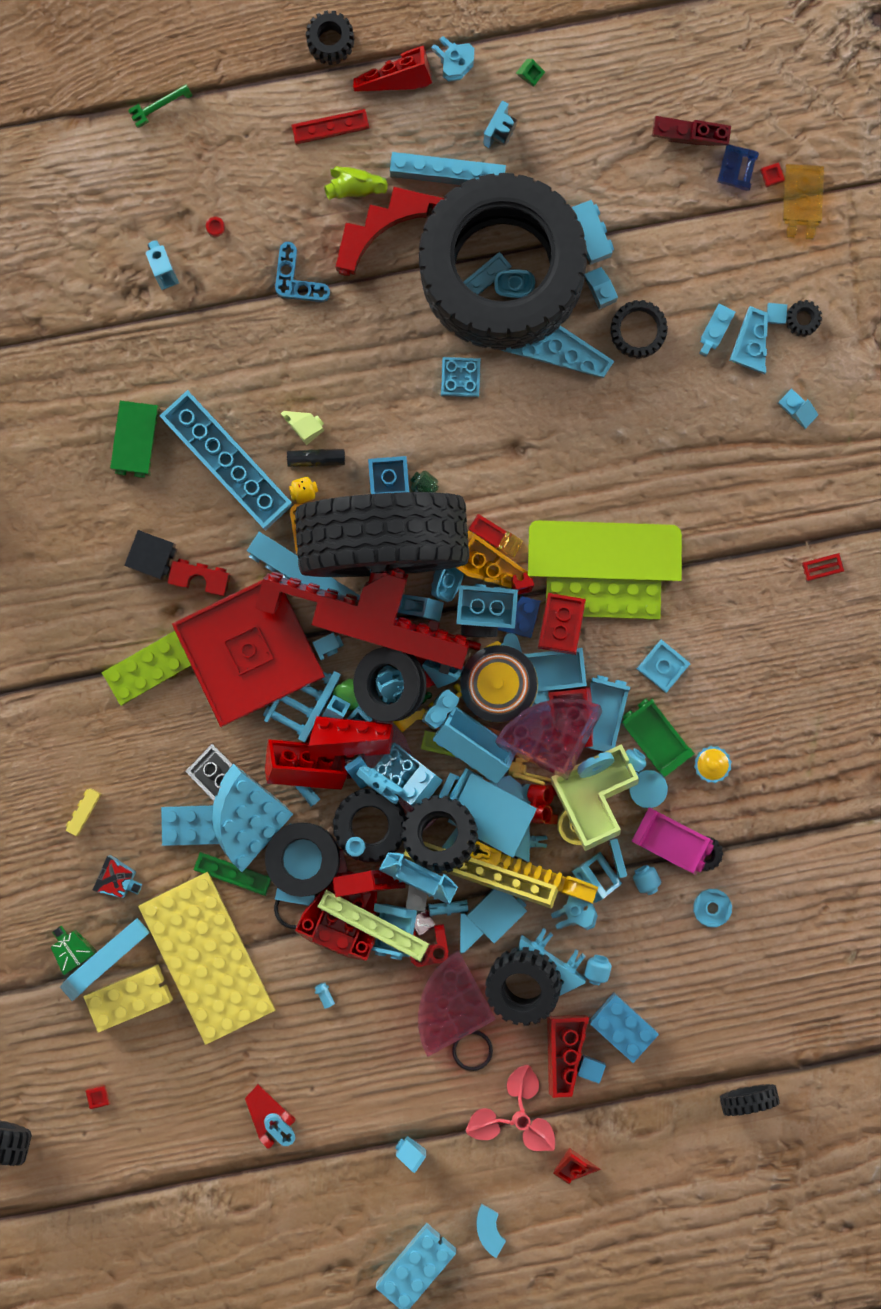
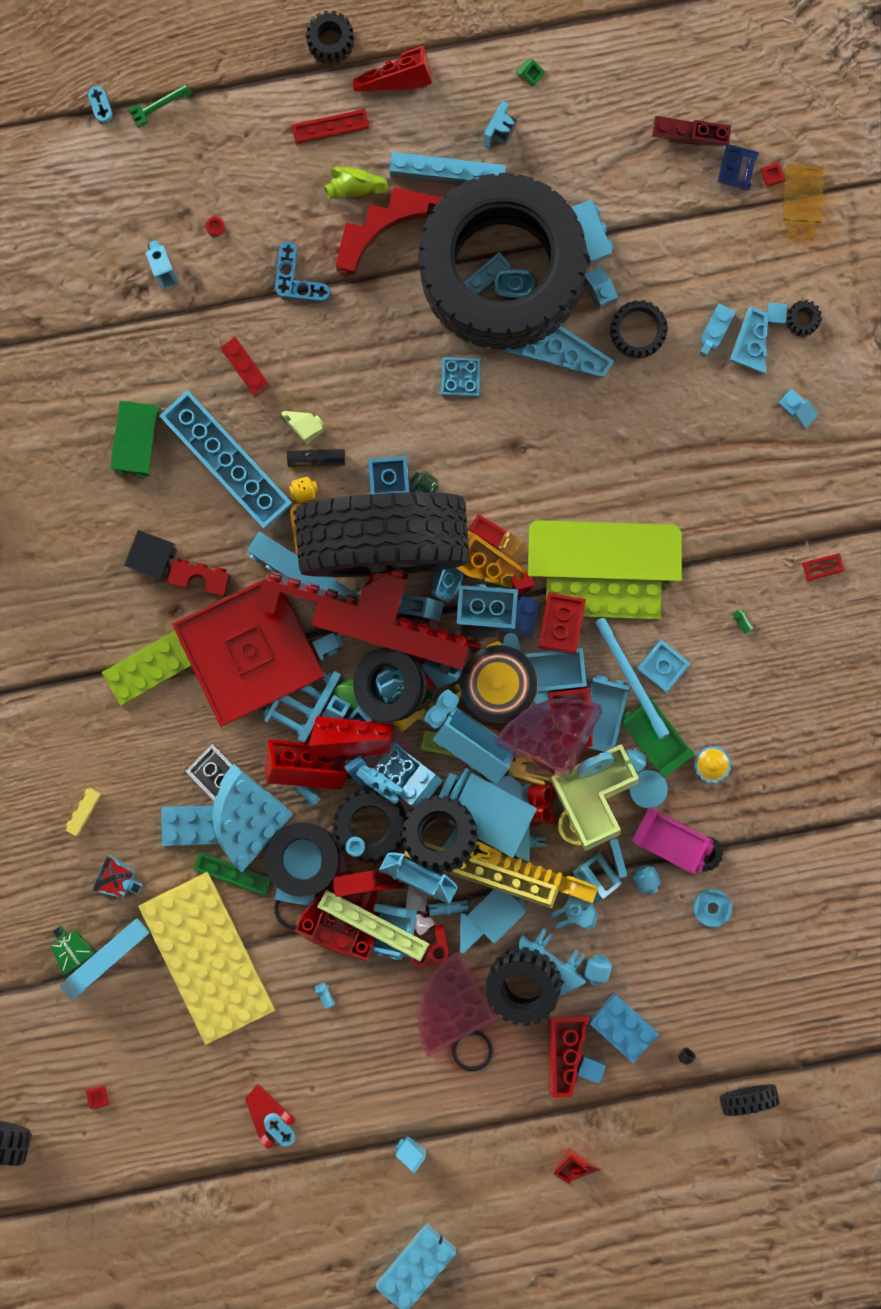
light yellow piece [83,964,173,1032] -> none
medium azure hinge [431,36,475,82] -> none
coral plant [466,1065,555,1151] -> none
medium azure tile [477,1203,506,1258] -> none
none -> medium azure beam [88,86,113,124]
none -> red arch [220,337,270,398]
none -> medium azure piece [595,618,670,739]
none -> black hinge [678,1047,696,1065]
none -> green pin [732,609,754,634]

